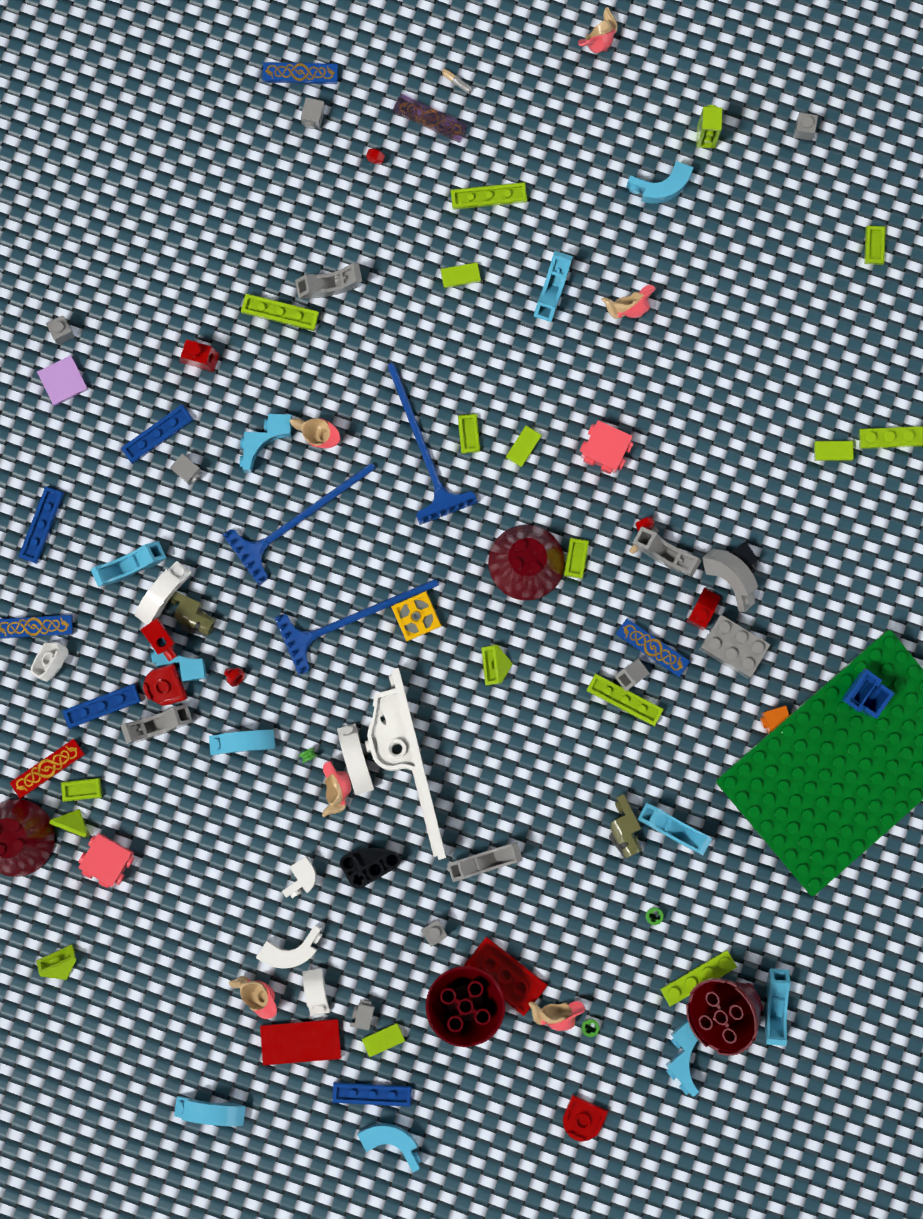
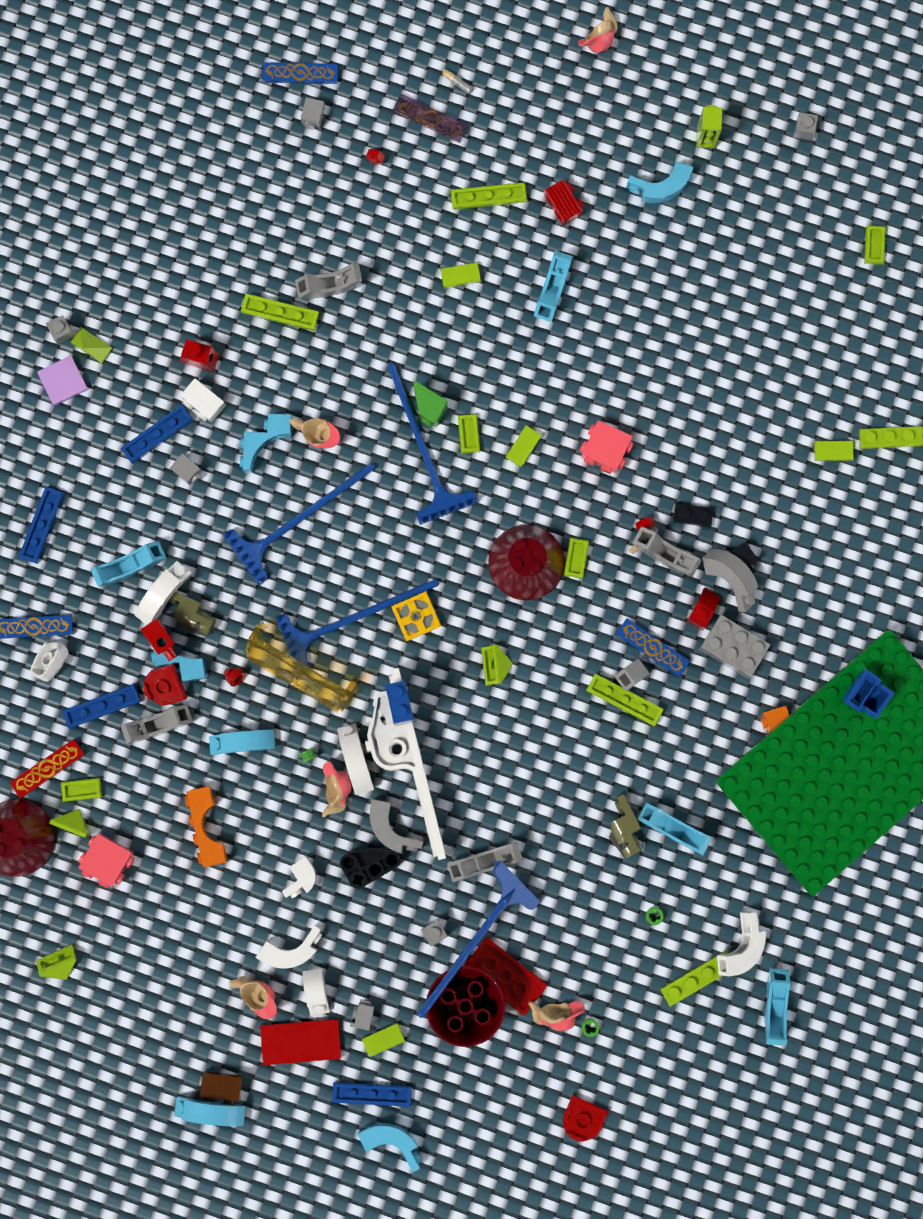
hair [601,285,656,319] -> none
medium azure arch [665,1019,699,1097] -> none
dark red cone [686,978,763,1056] -> none
none -> lime slope [70,327,113,364]
none -> white brick [180,379,226,423]
none -> orange arch [184,786,228,868]
none -> reddish brown brick [200,1071,244,1105]
none -> clear yellow piece [244,622,358,712]
none -> light grey arch [370,799,423,853]
none -> blue brick [385,681,414,726]
none -> bright green slope [413,381,448,427]
none -> blue piece [418,861,540,1018]
none -> red brick [544,179,584,226]
none -> black plate [673,503,713,528]
none -> white arch [717,912,766,976]

